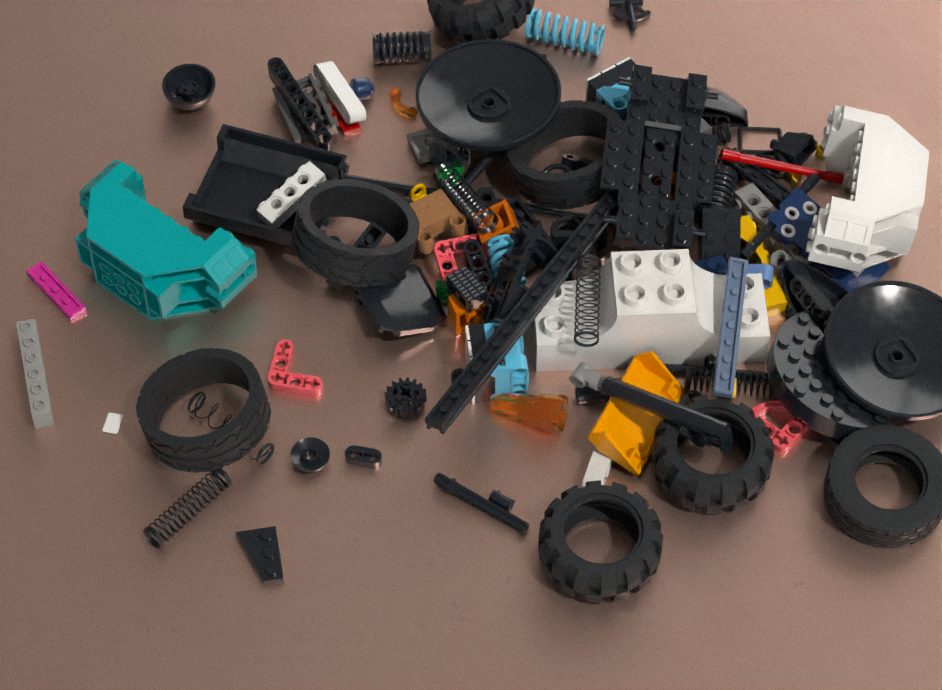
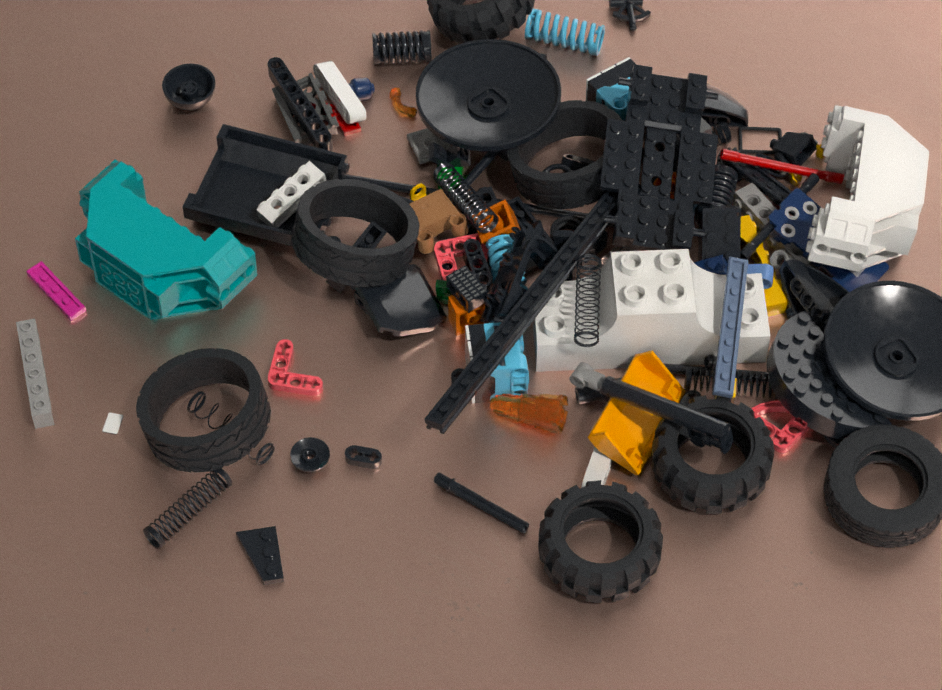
black gear [385,377,427,417] -> none
black pin [488,490,515,511] -> none

